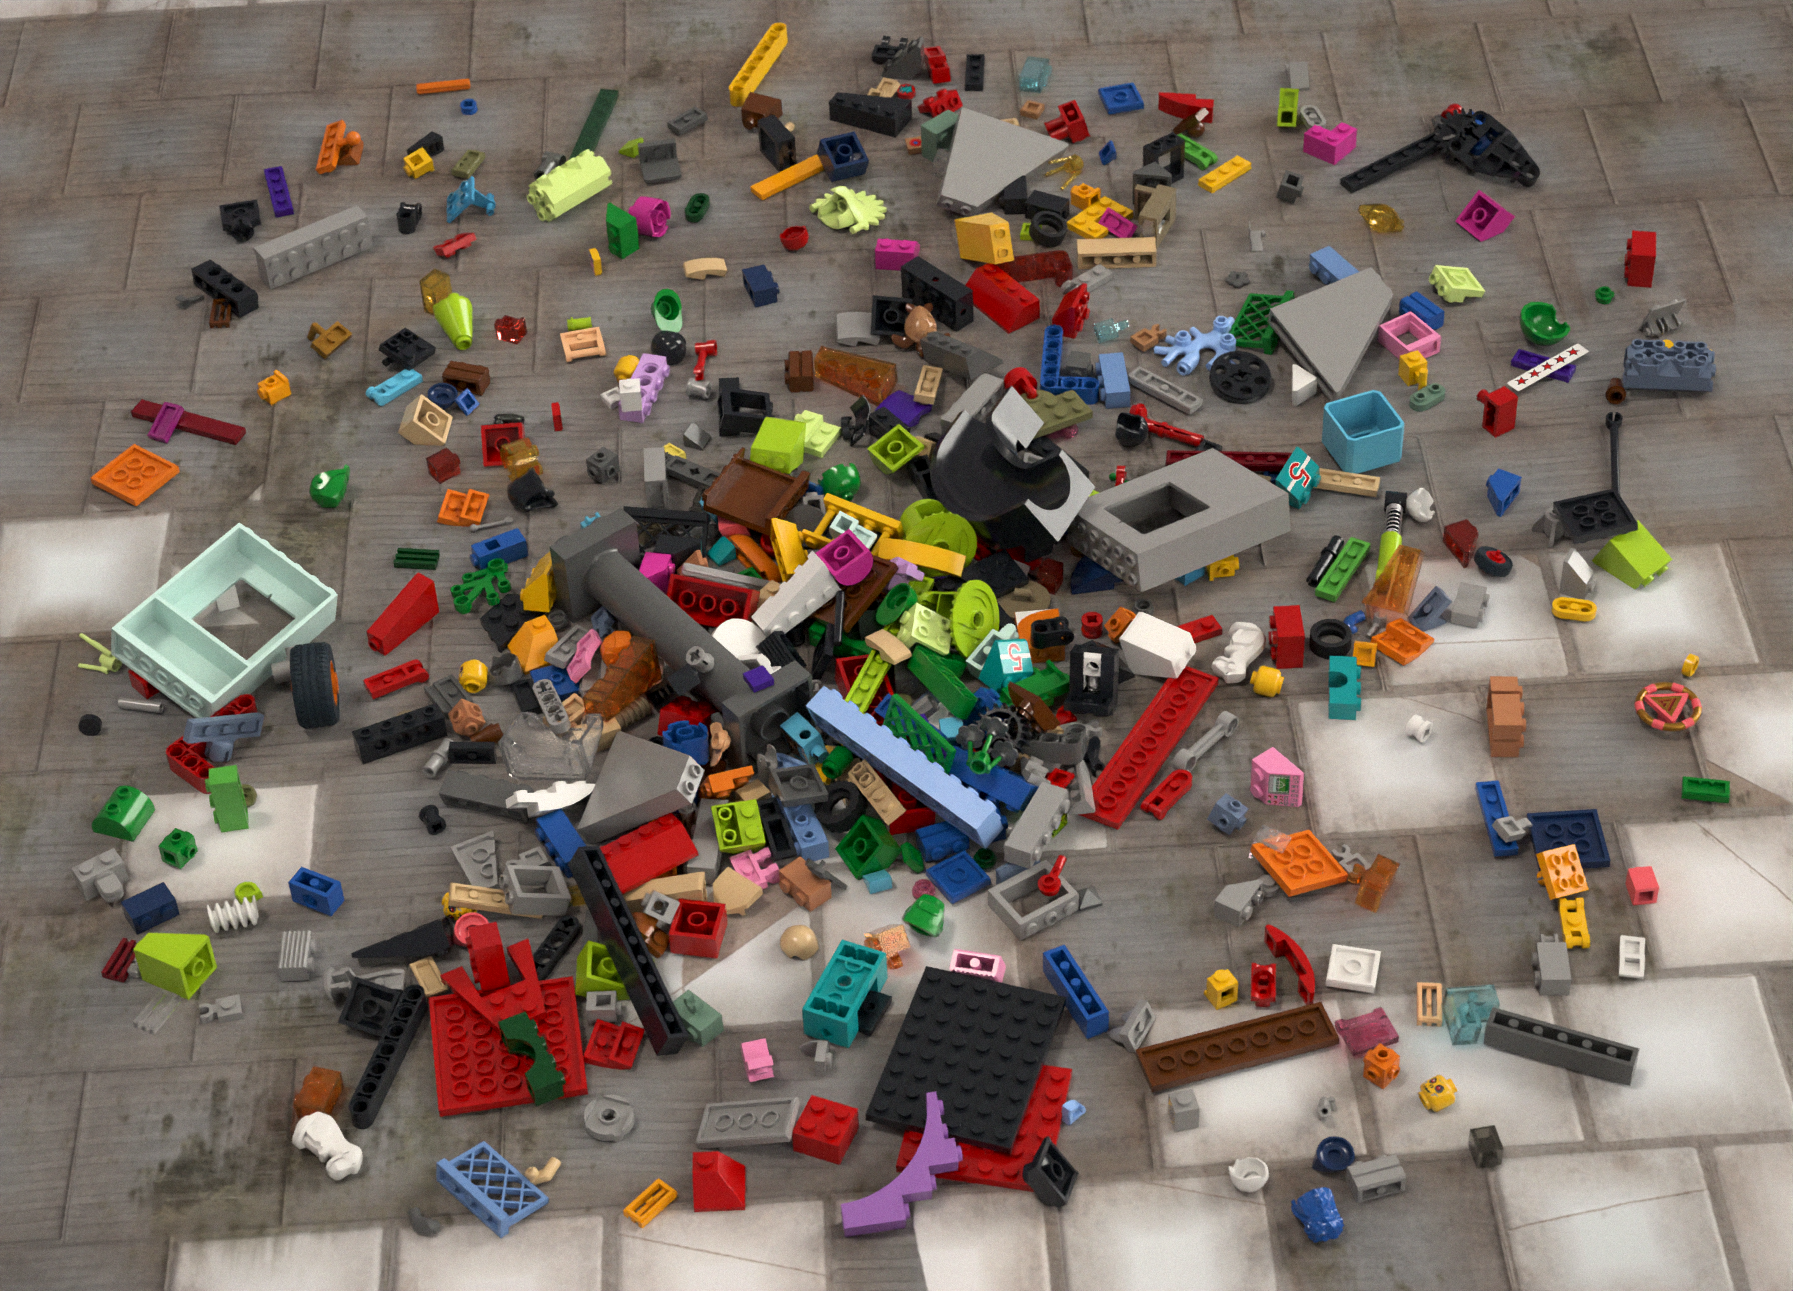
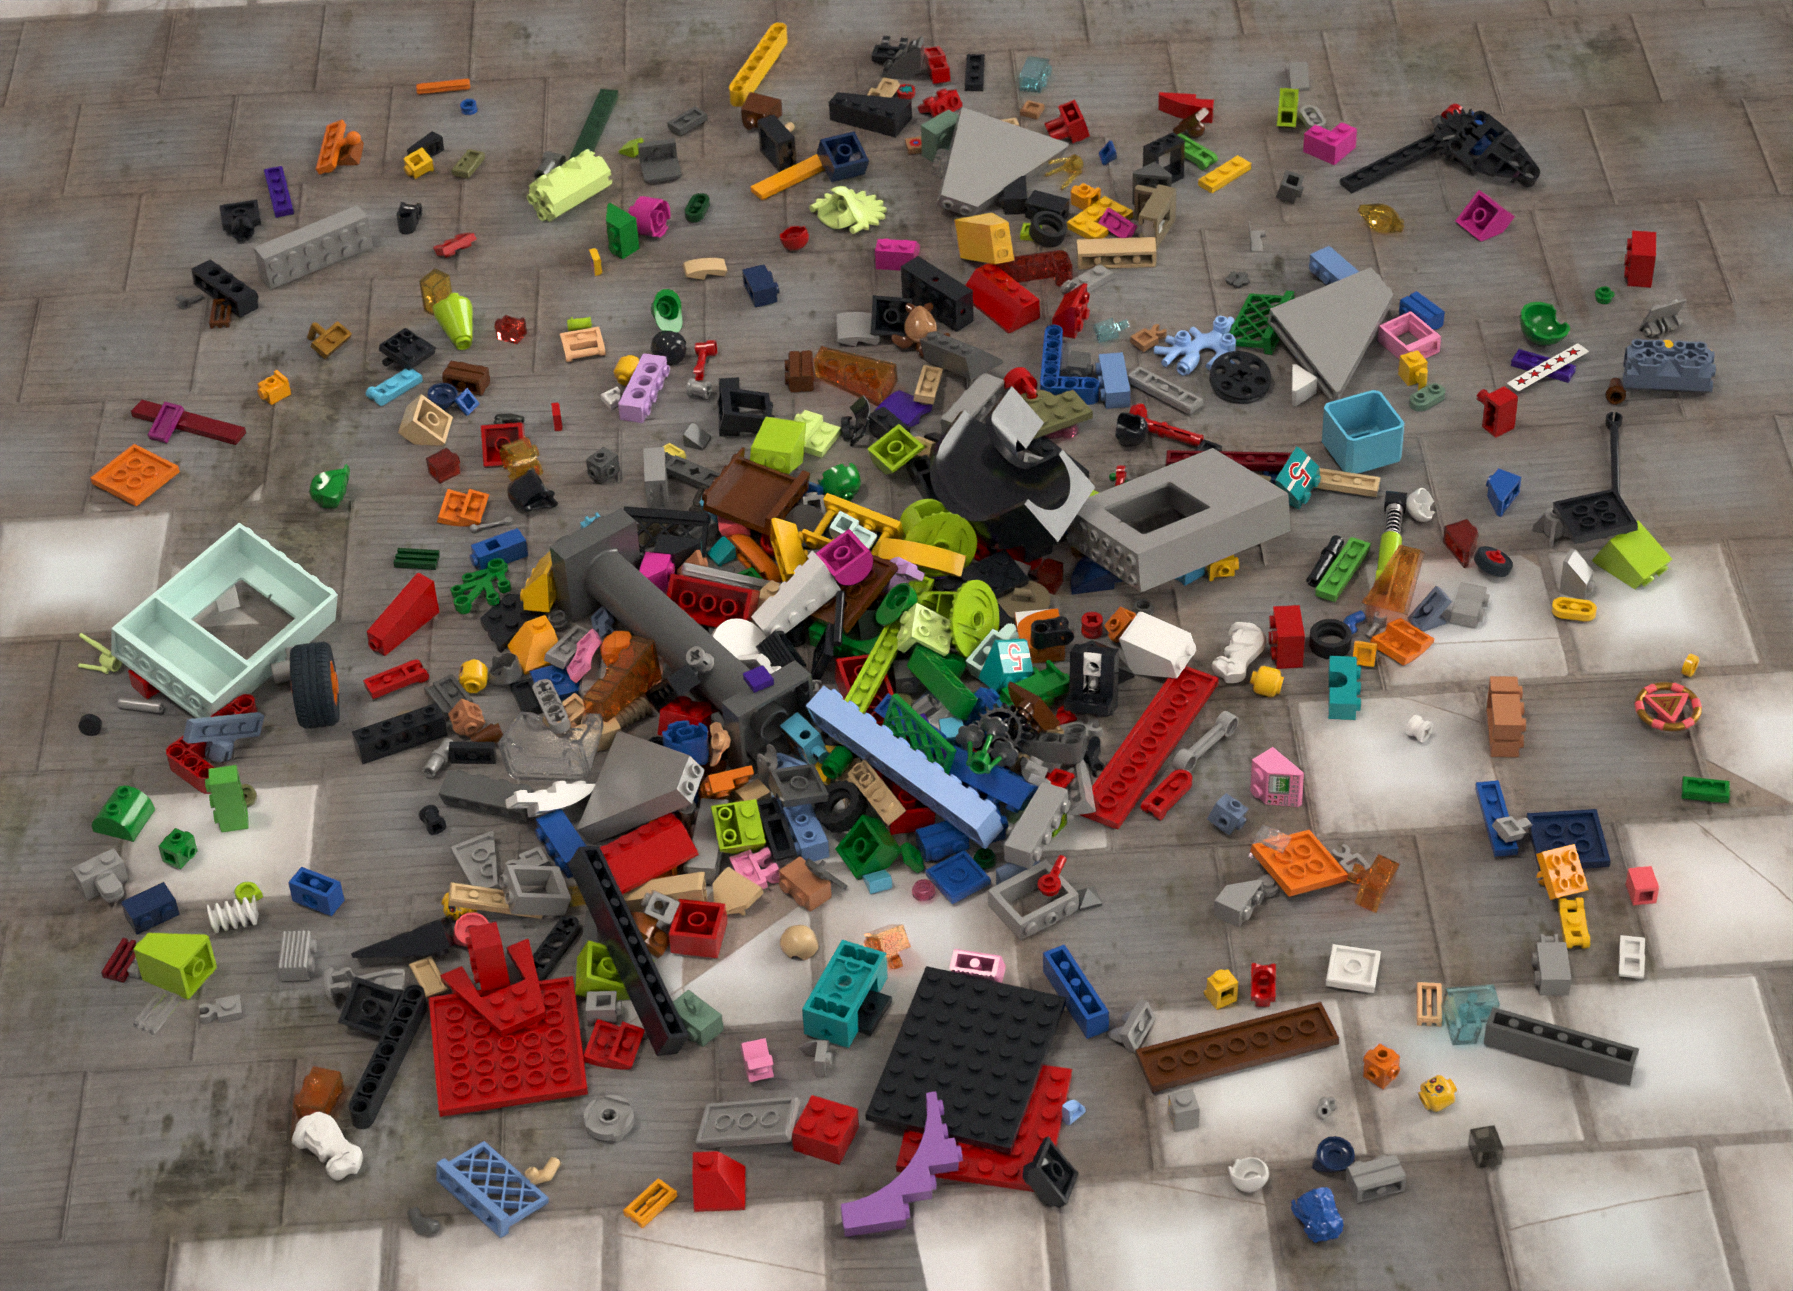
dark azure plate [446,176,496,224] -> none
dark green arch [498,1011,566,1107] -> none
white brick [619,378,642,412] -> none
tan slope [865,629,912,665] -> none
green helmet [902,894,945,937] -> none
blue plate [1098,82,1144,115] -> none
red plate [1176,615,1222,643] -> none
red slope [1264,924,1315,1005] -> none
clear pink plate [1335,1007,1399,1056] -> none
yellowish green plate [1429,265,1485,303] -> none

